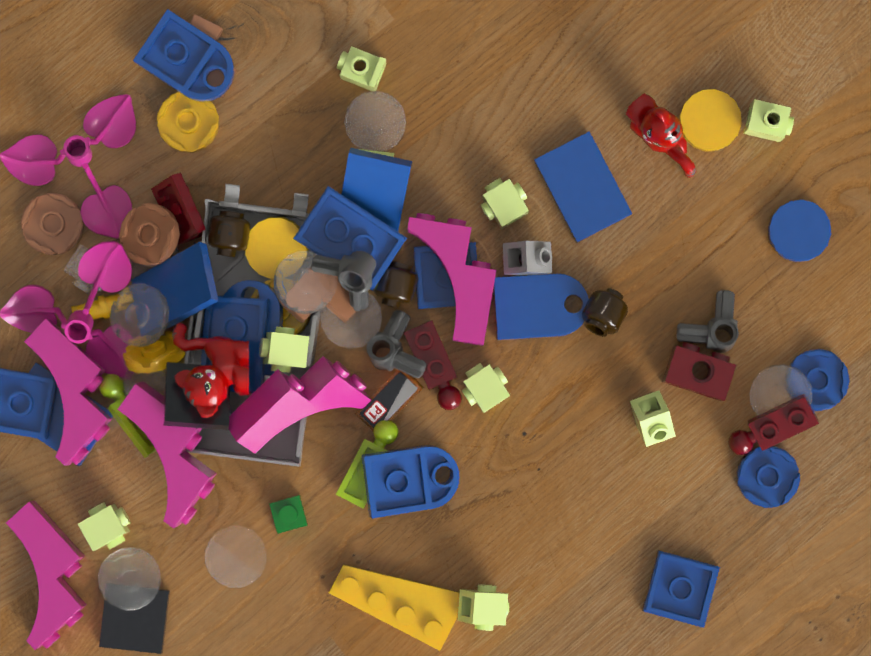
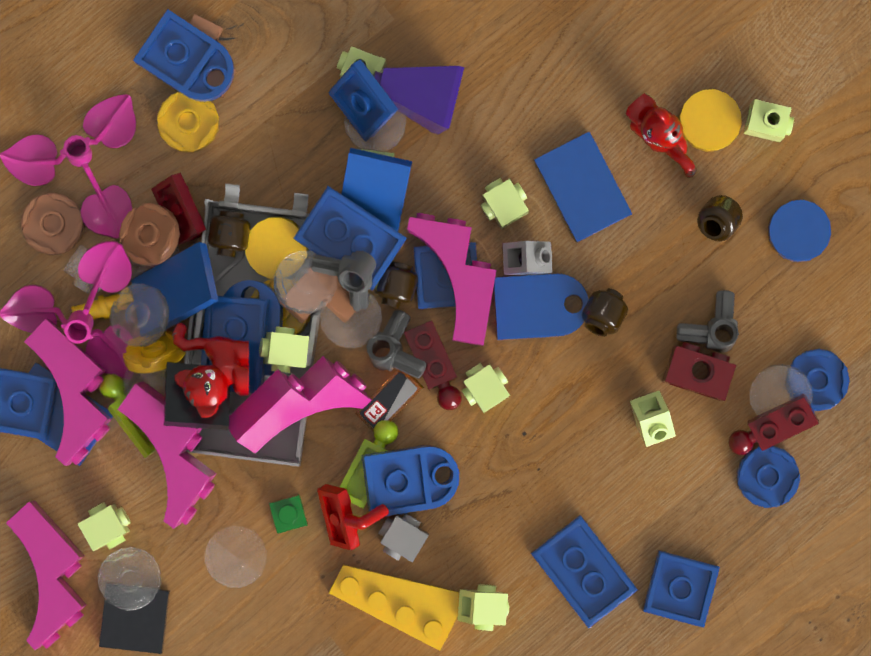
none -> red plate [317,484,389,551]
none -> blue tile [328,59,399,142]
none -> dark purple slope [373,66,464,134]
none -> light grey brick [378,513,429,562]
none -> blue tile [531,515,638,628]
none -> dark brown head [697,195,743,242]

